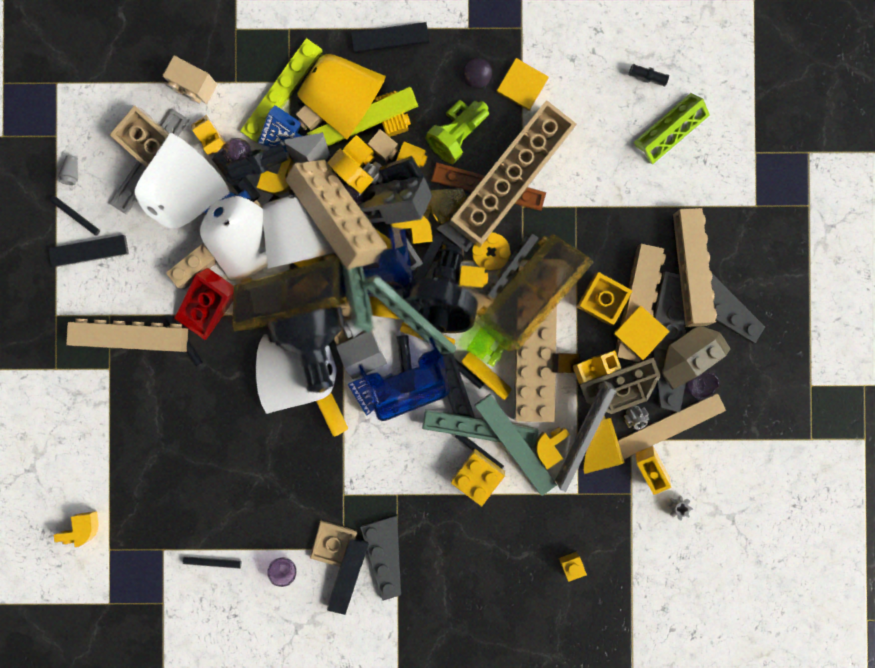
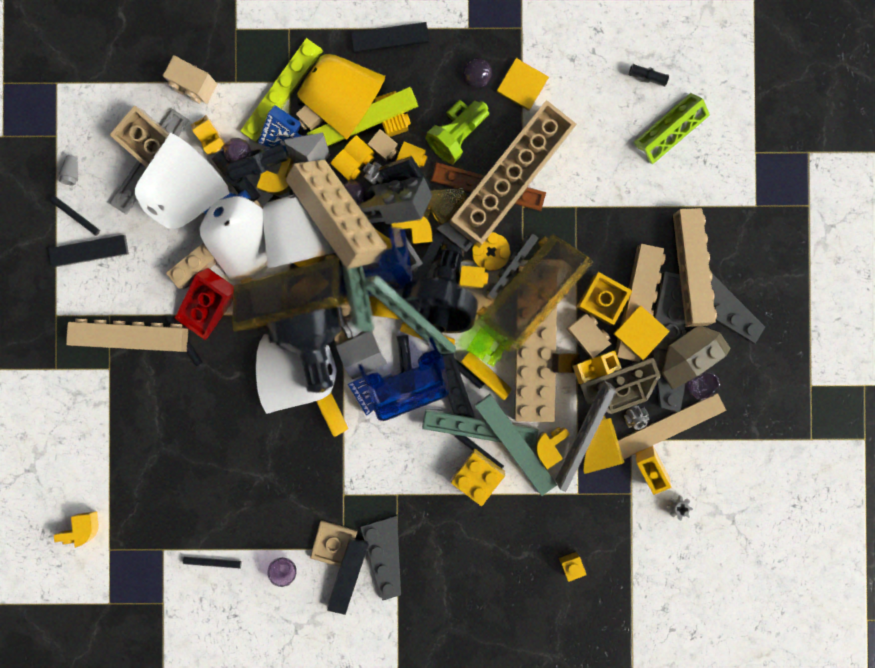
yellow brick [327,149,374,194] -> none
none -> tan brick [566,314,611,358]

